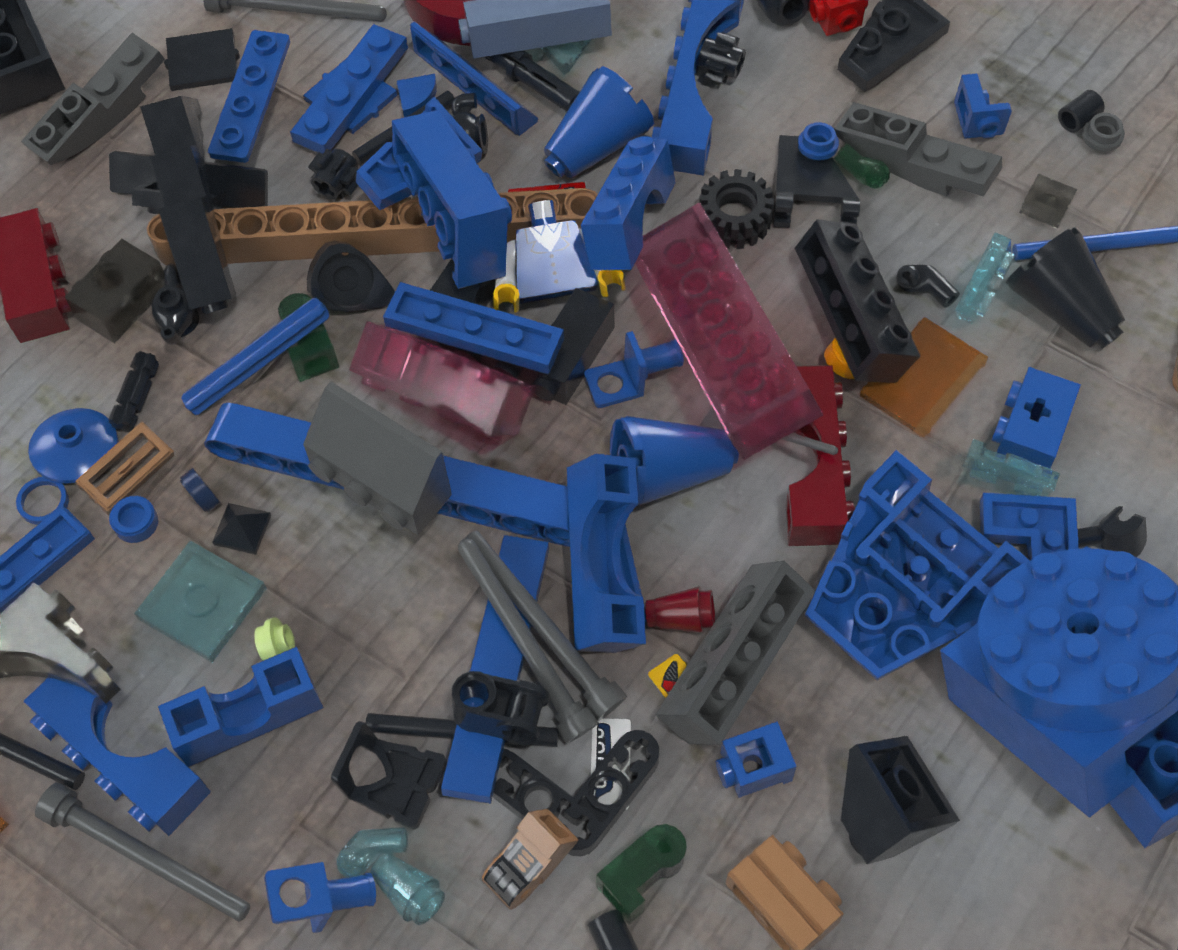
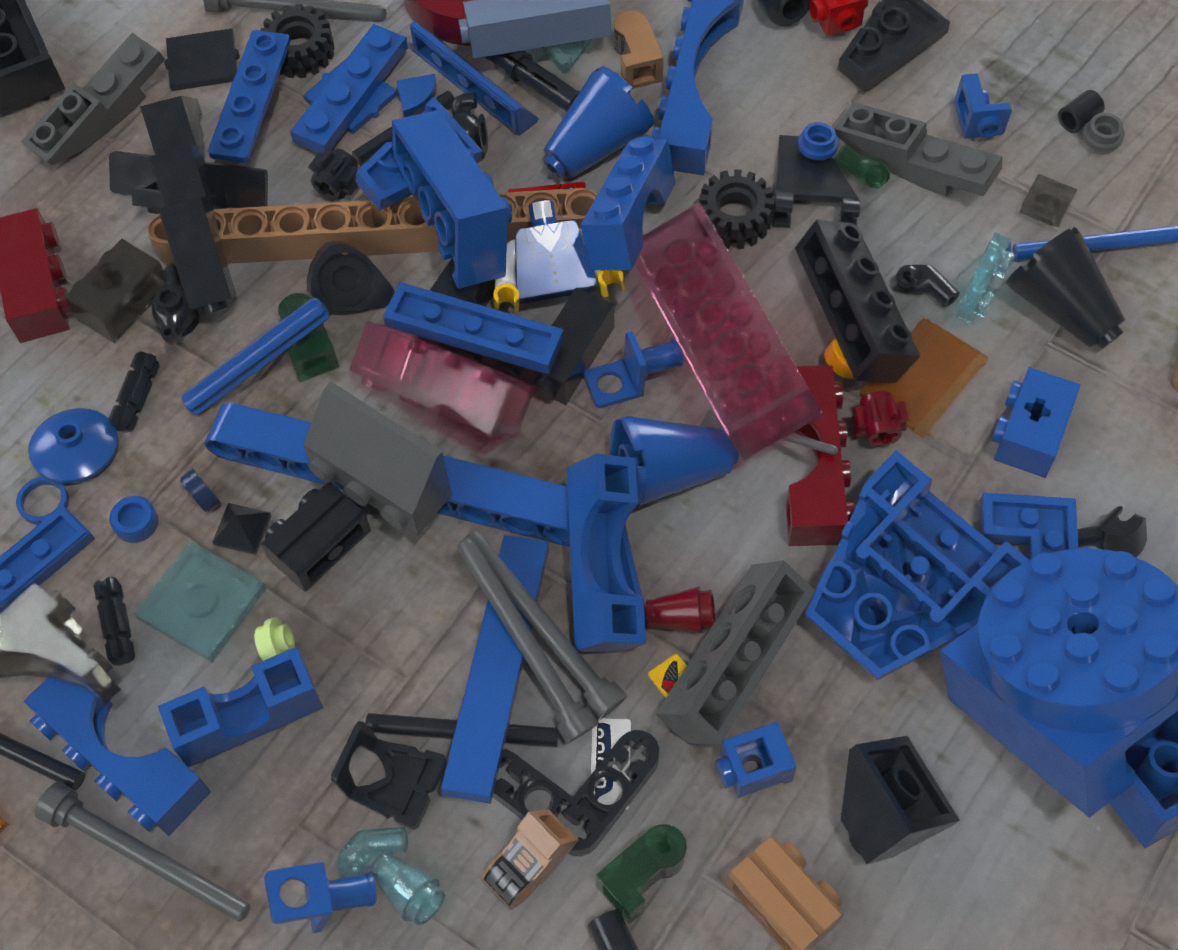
medium nougat tile [75,422,174,516] -> none
black piece [452,671,550,746] -> none
black gear [698,32,746,84] -> none
clear light blue wing [962,439,1060,496] -> none
none -> black axle [93,577,135,666]
none -> black tyre [260,4,335,78]
none -> black brick [261,482,371,592]
none -> medium nougat leg [614,10,663,89]
none -> dark red gear [851,391,910,446]

